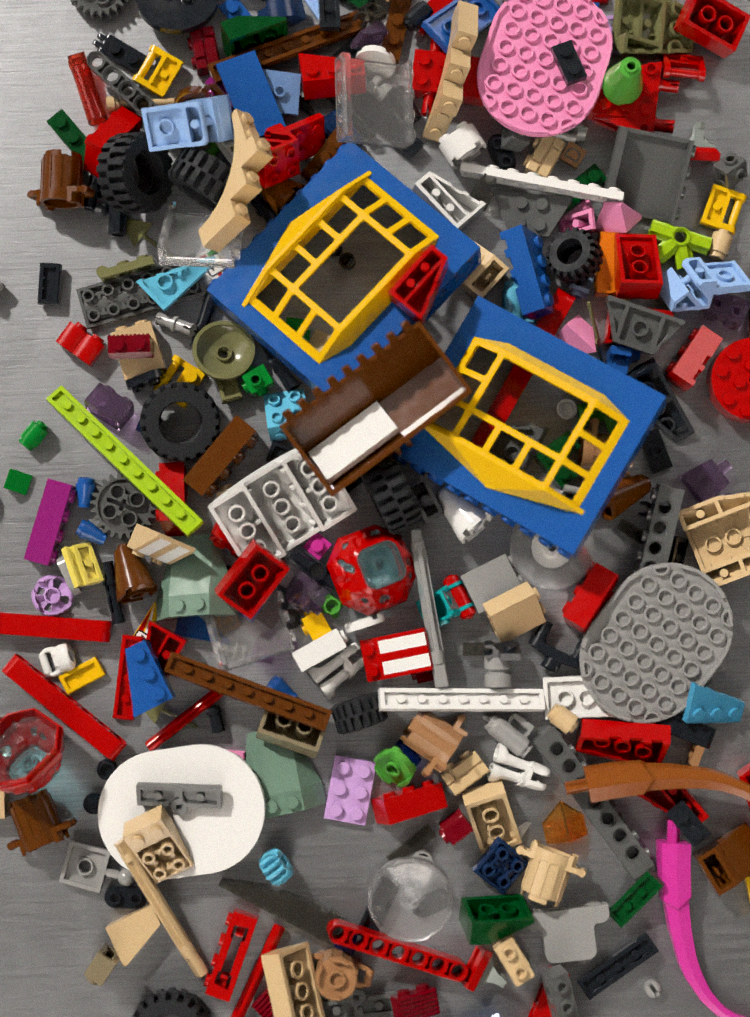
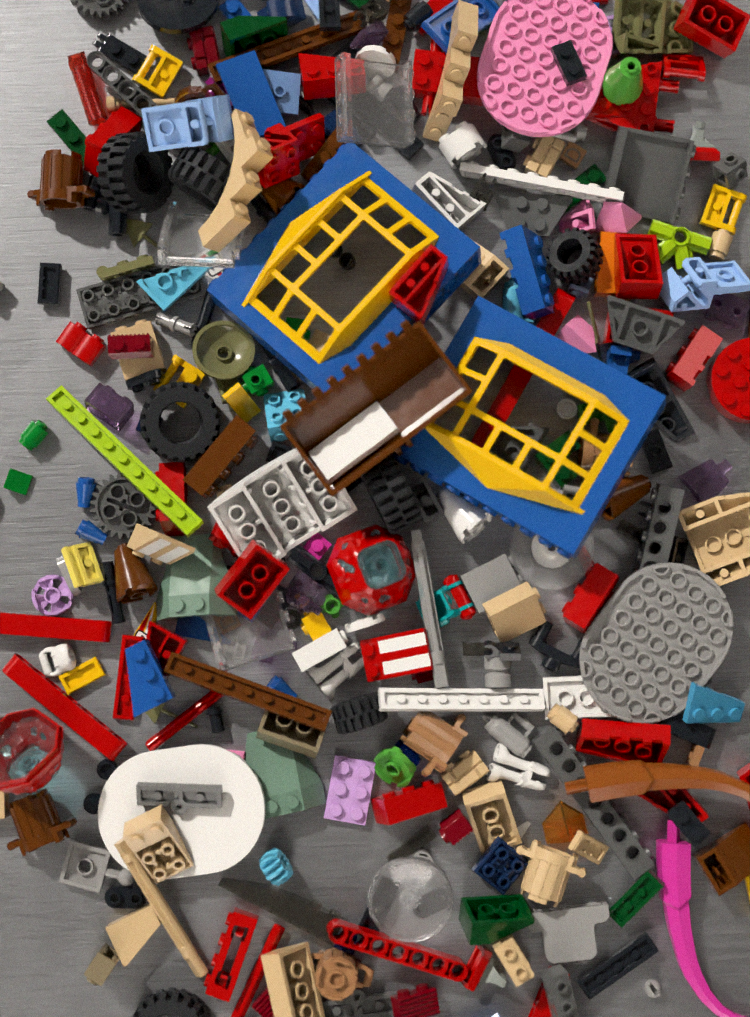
magenta brick [24,478,77,566] -> none
none -> yellow tile [222,383,261,423]
none -> tan plate [568,829,609,865]

